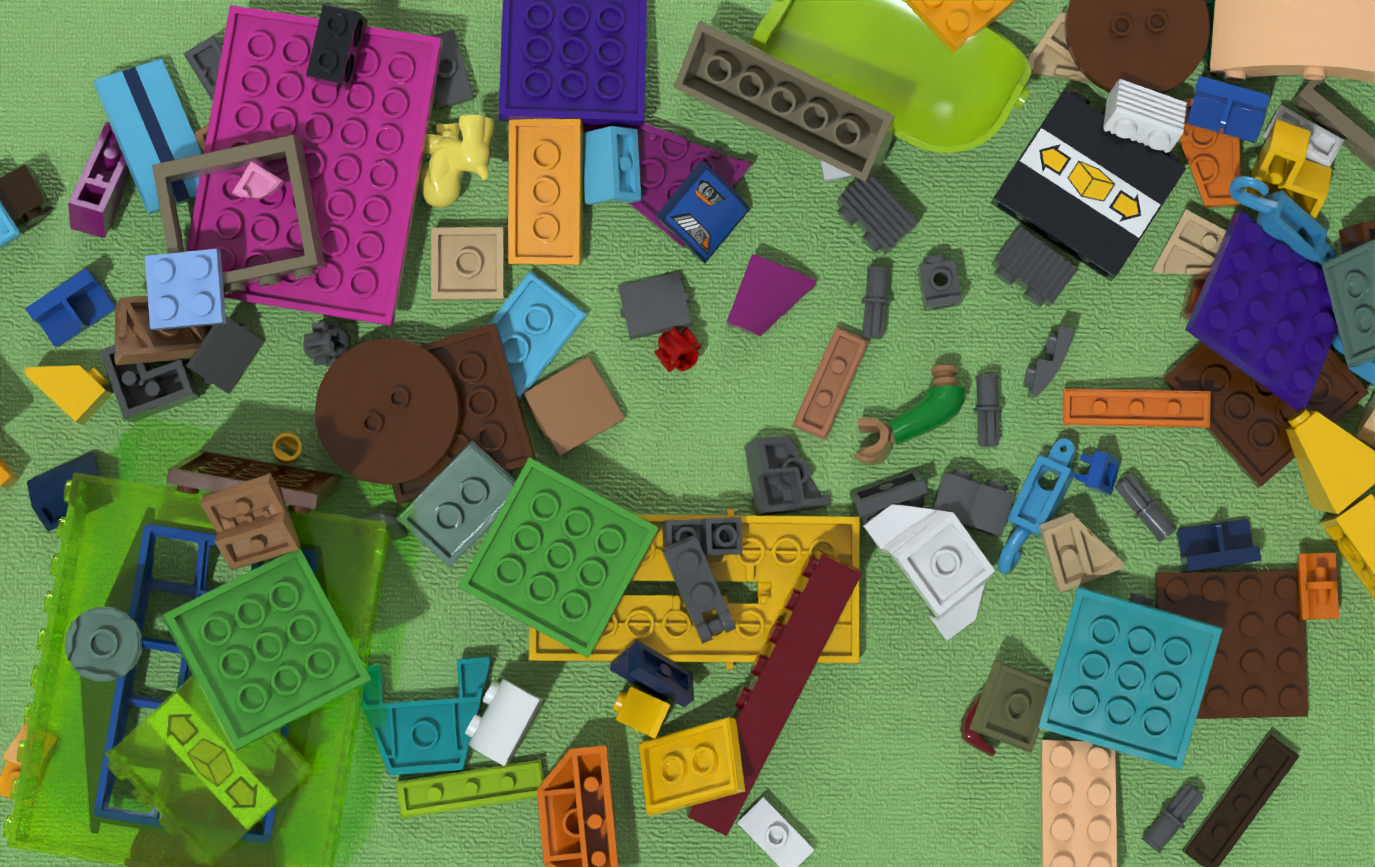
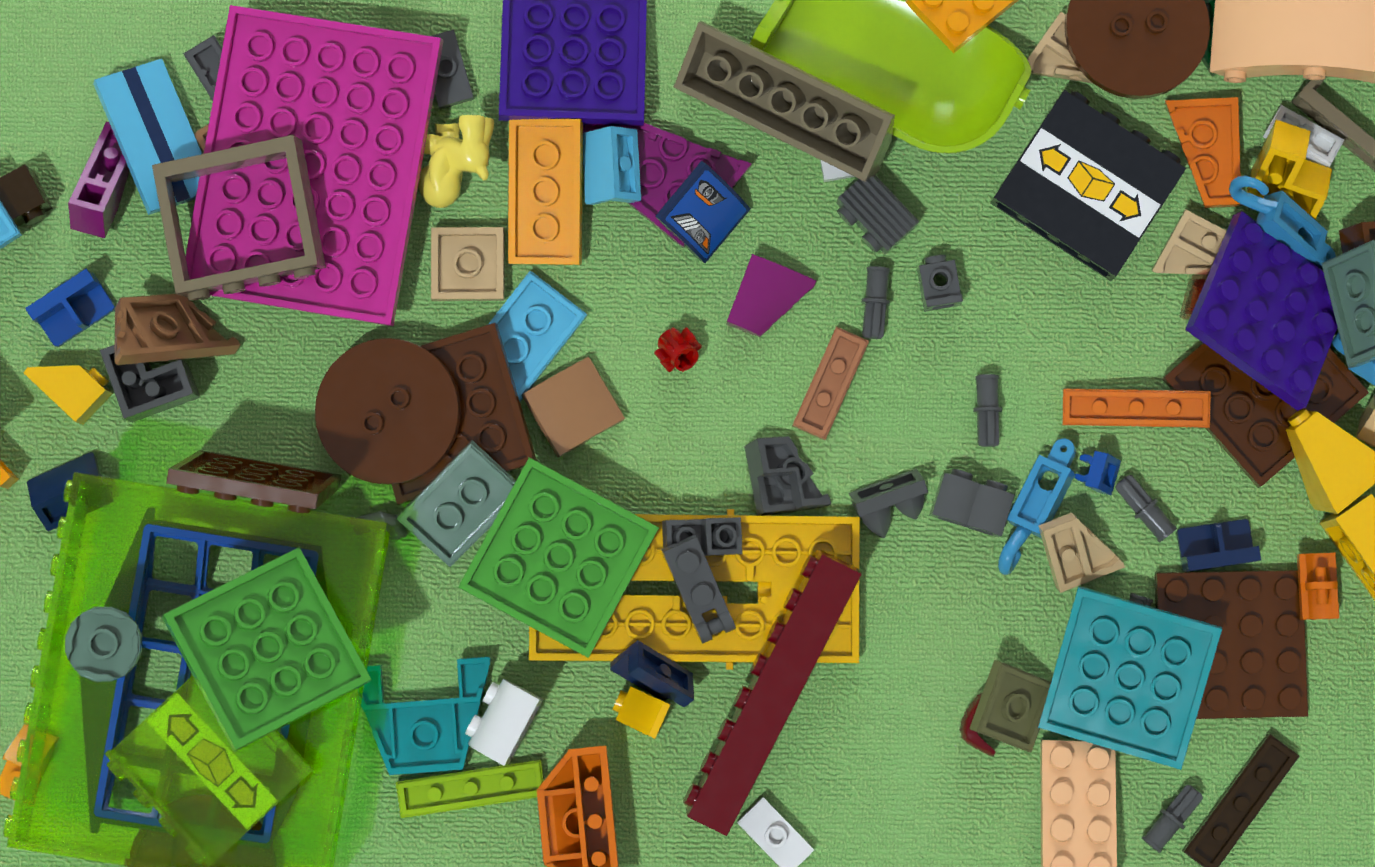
light blue plate [145,249,226,330] -> none
dark grey piece [186,316,264,394] -> none
medium nougat slope [200,474,300,570] -> none
bright pink tile [232,161,284,200] -> none
yellow hinge [272,433,302,464] -> none
dark grey gear [303,322,348,367] -> none
black brick [306,4,368,91] -> none
dark grey piece [618,272,692,340] -> none
yellow tile [638,717,745,816] -> none
piece [854,365,965,465] -> none
white piece [863,504,995,641] -> none
dark grey brick [991,226,1078,307] -> none
dark grey slope [1023,326,1074,399] -> none
white brick [1103,79,1187,153] -> none
blue panel [1187,76,1270,143] -> none

